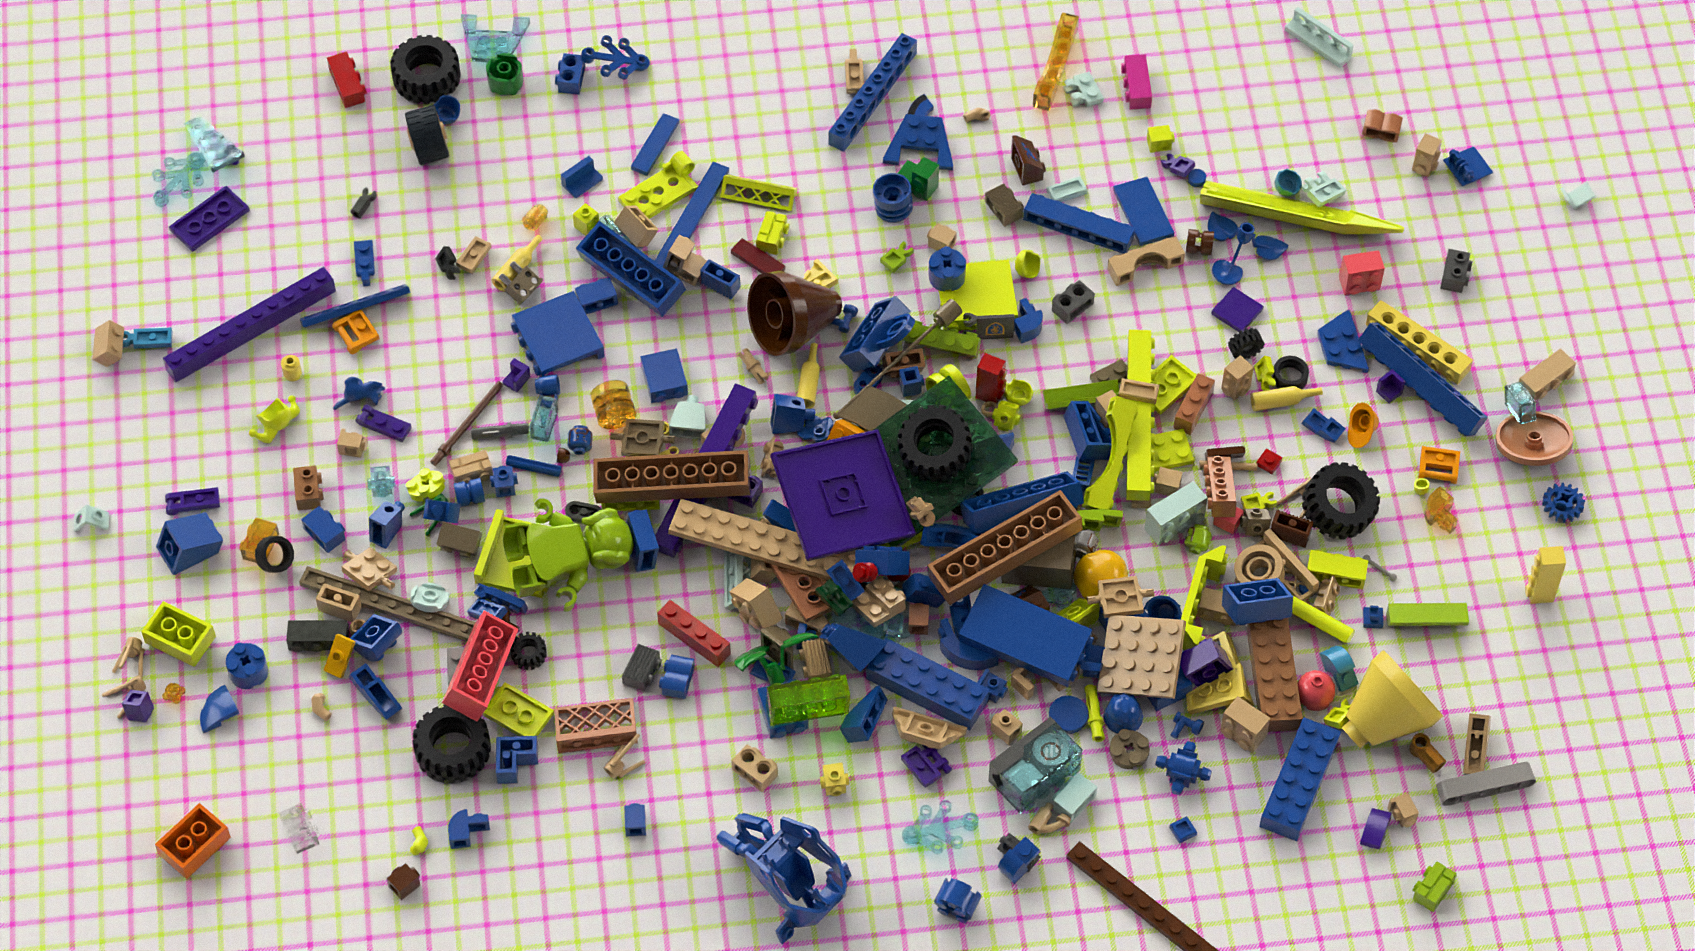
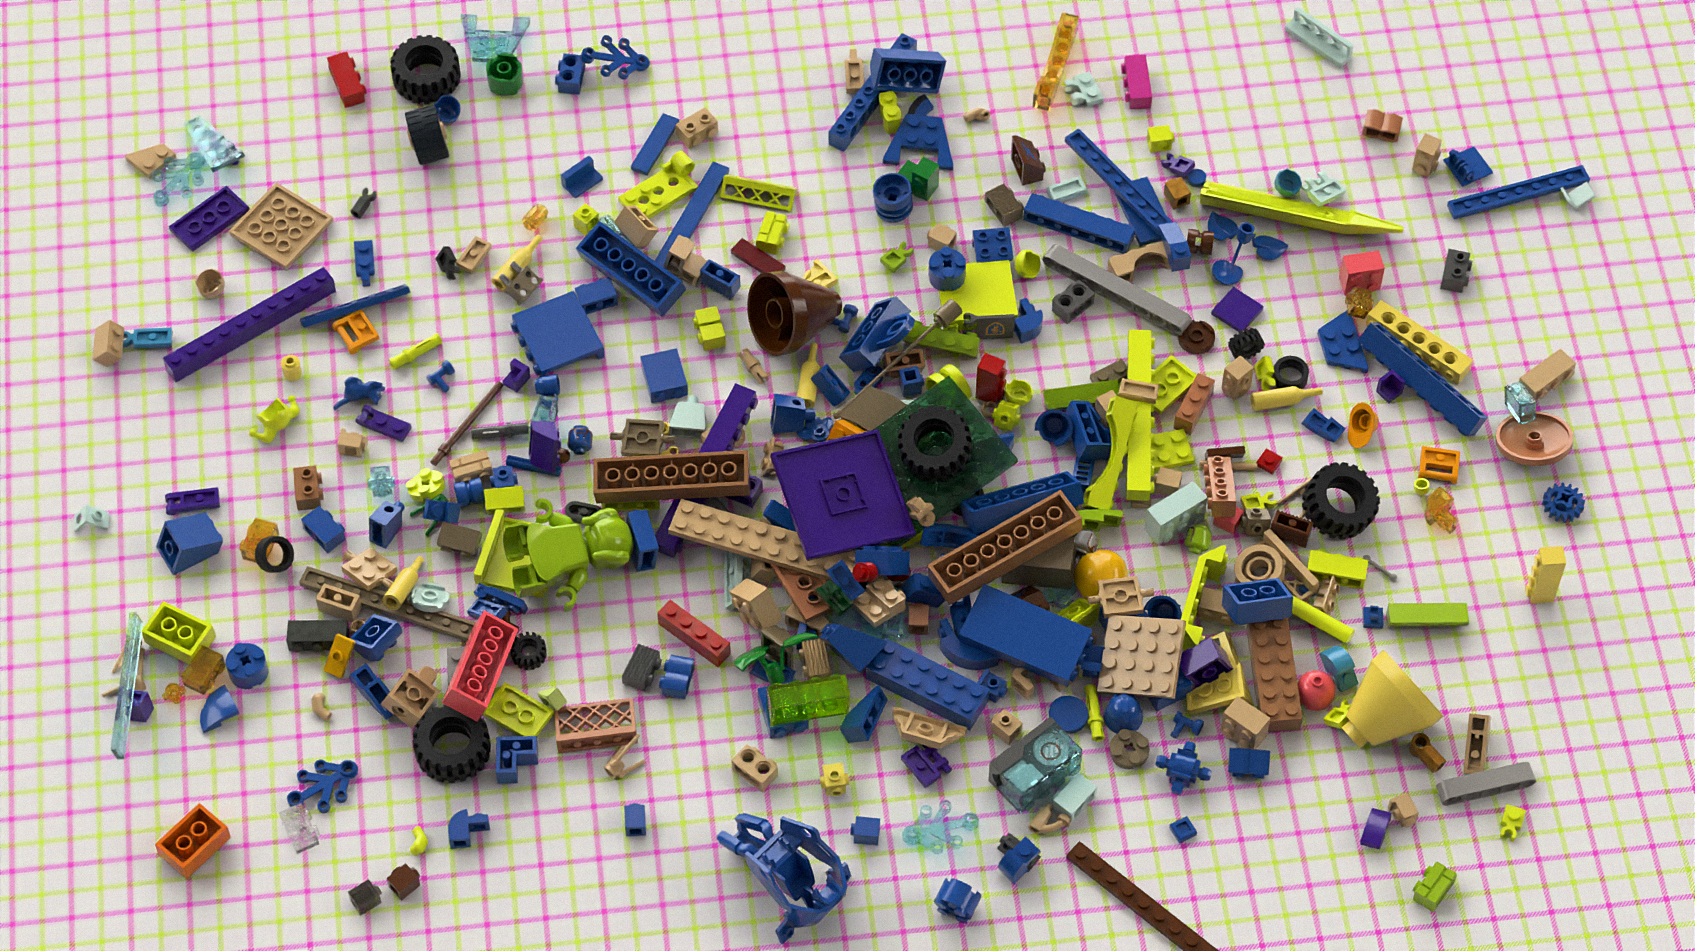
clear yellow wheel [590,380,636,429] -> none
blue brick [1259,717,1341,841] -> none
none -> clear light blue tile [110,612,143,760]
none -> tan wing [125,143,176,179]
none -> clear yellow brick [181,646,226,695]
none -> tan hair [195,268,225,298]
none -> tan plate [229,182,334,270]
none -> blue plant [287,759,358,813]
none -> clear smoke brick [348,879,382,916]
none -> tan brick [381,666,441,728]
none -> light yellow piece [382,556,424,610]
none -> neon yellow pin [389,333,442,370]
none -> blue piece [426,360,455,393]
none -> neon yellow hinge [484,486,525,515]
none -> dark purple slope [528,421,561,474]
none -> yellowish green slope [537,687,567,711]
none -> tan brick [676,107,718,149]
none -> neon yellow piece [692,306,726,351]
none -> blue slope [811,363,850,406]
none -> blue brick [850,816,880,846]
none -> blue slope [870,48,947,94]
none -> neon yellow brick [879,91,901,134]
none -> blue bracket [972,227,1013,263]
none -> blue helmet [1035,409,1073,447]
none -> light grey beam [1042,244,1192,336]
none -> blue plate [1064,128,1173,235]
none -> blue slope [1158,222,1192,272]
none -> pearl gold brick [1164,177,1191,210]
none -> reddish brown tile [1178,320,1215,354]
none -> blue brick [1228,748,1270,779]
none -> clear yellow brick [1345,287,1374,319]
none -> blue plate [1447,165,1590,220]
none -> neon yellow plate [1500,804,1526,842]

